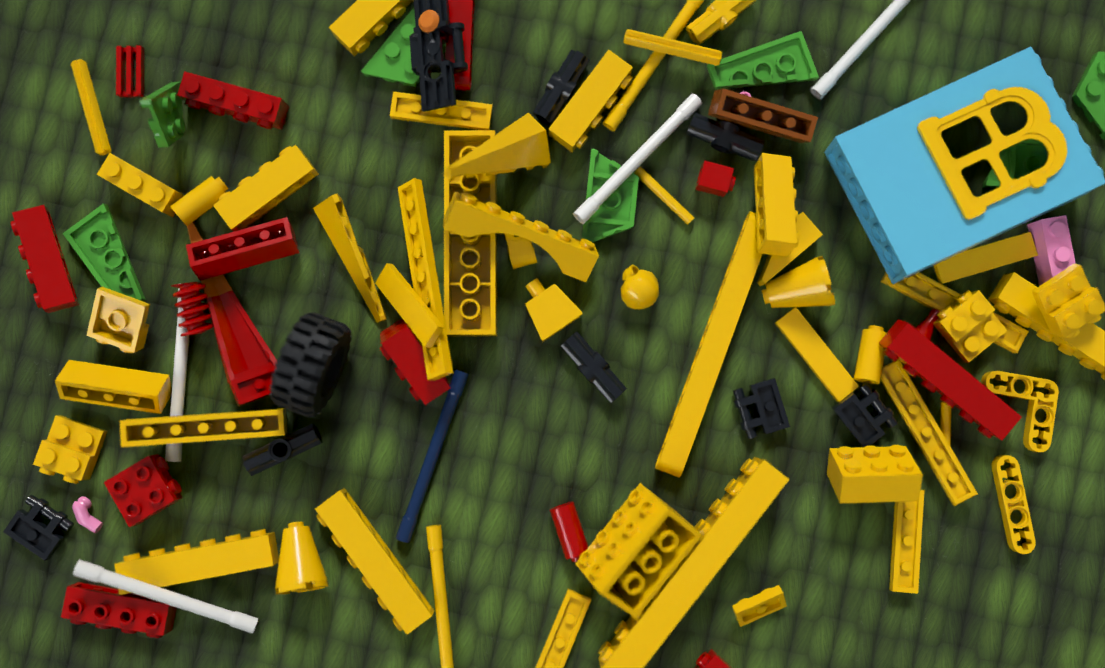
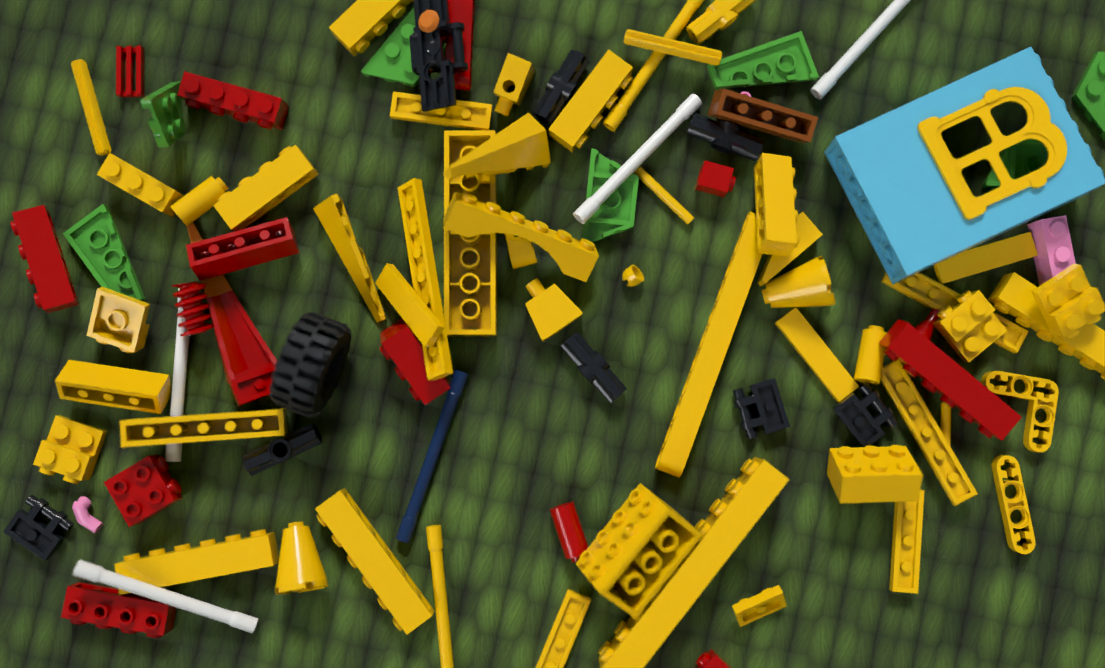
yellow hair [621,269,659,310] -> none
none -> yellow torso [494,53,536,117]

